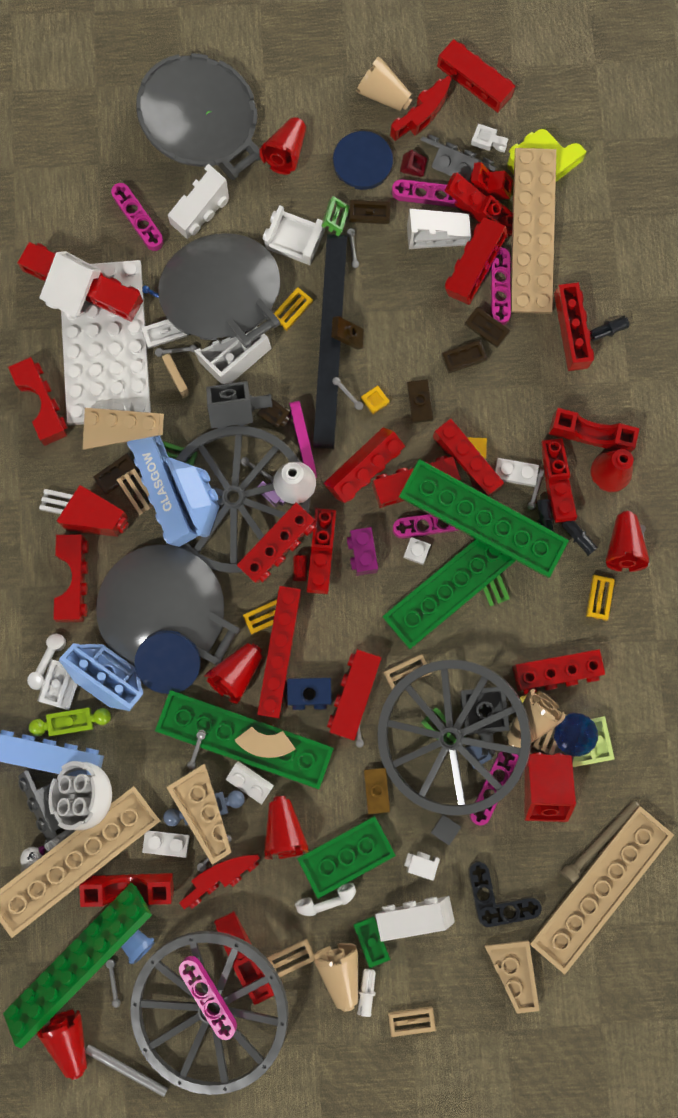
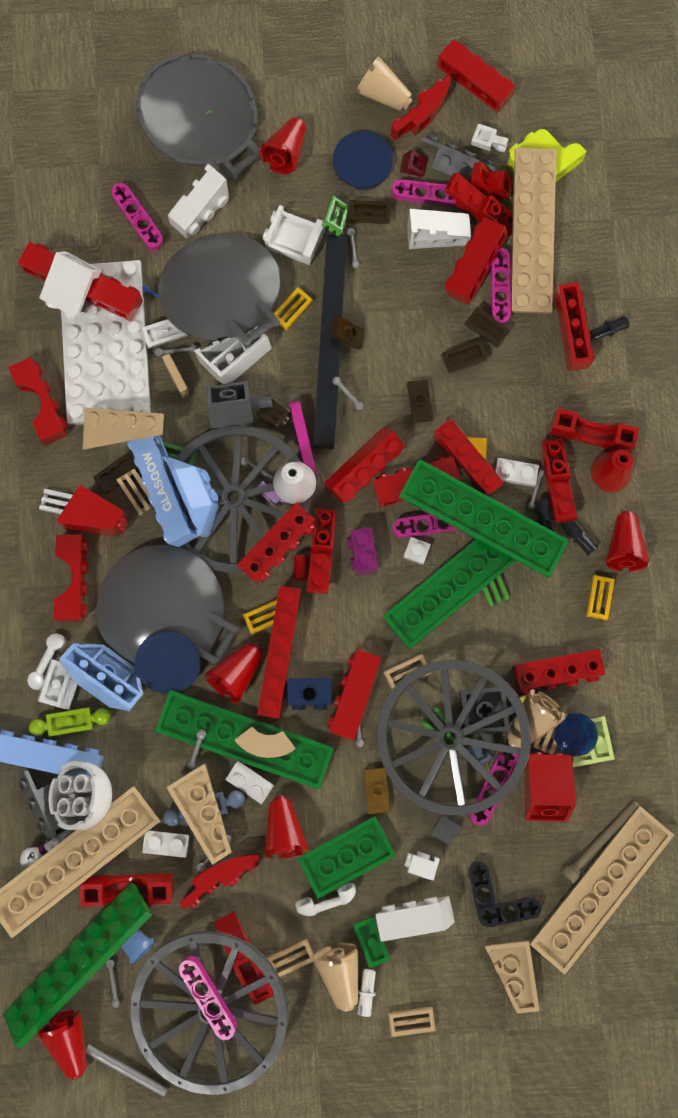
yellow tile [361,385,390,414] -> none

